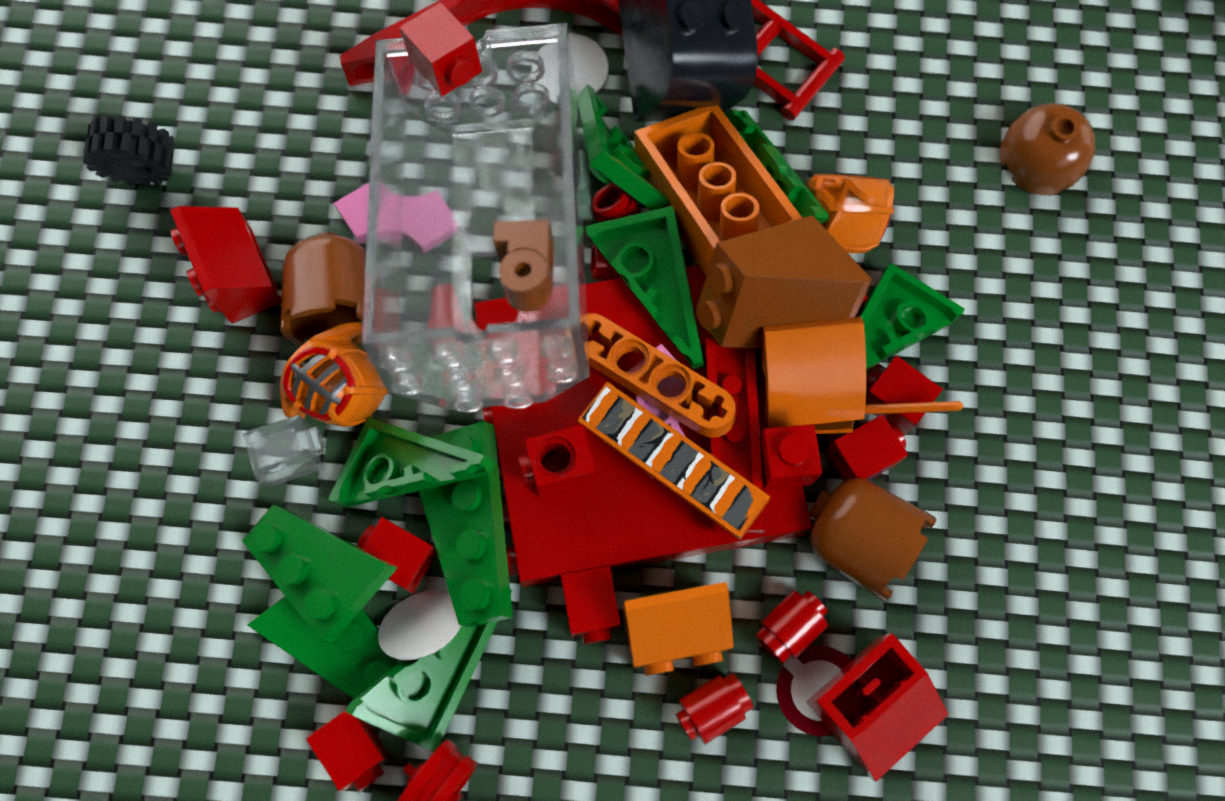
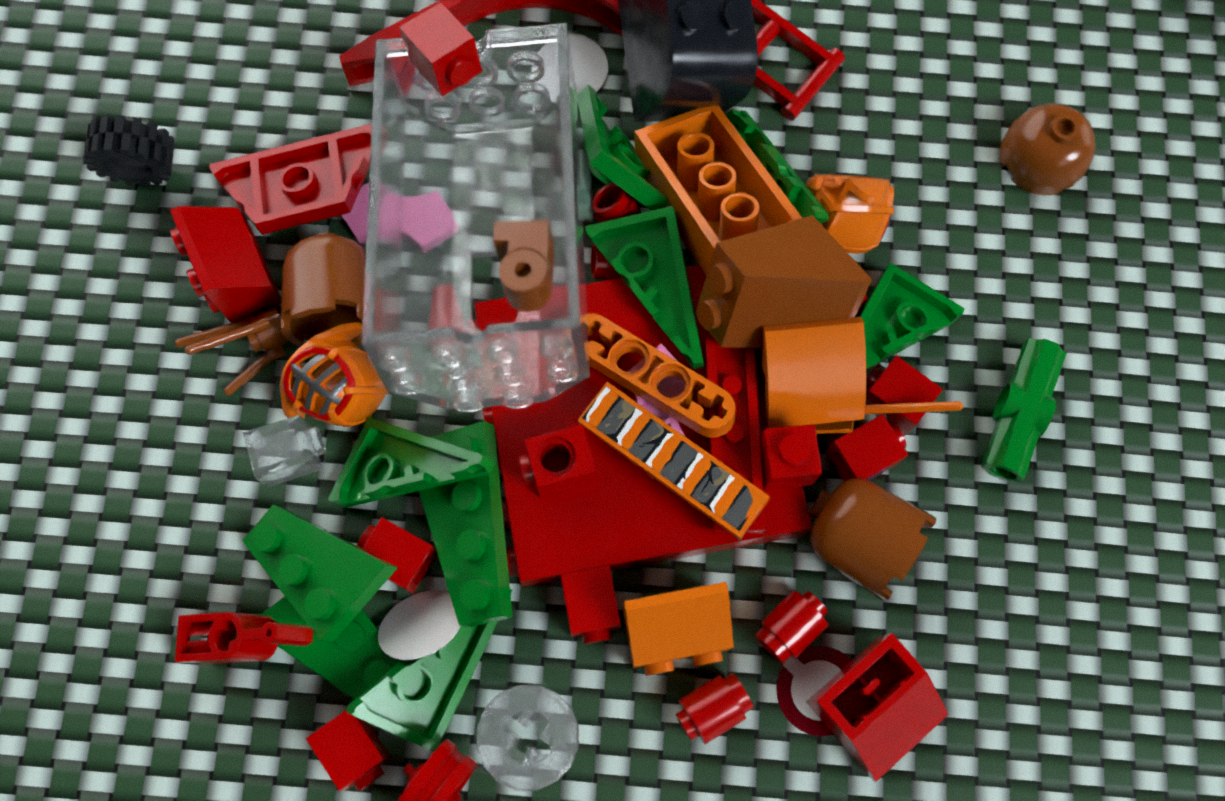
none -> dark orange plant [175,307,290,395]
none -> red piece [175,612,313,664]
none -> red wing [209,122,382,235]
none -> clear piece [476,685,579,790]
none -> green piece [981,338,1067,482]

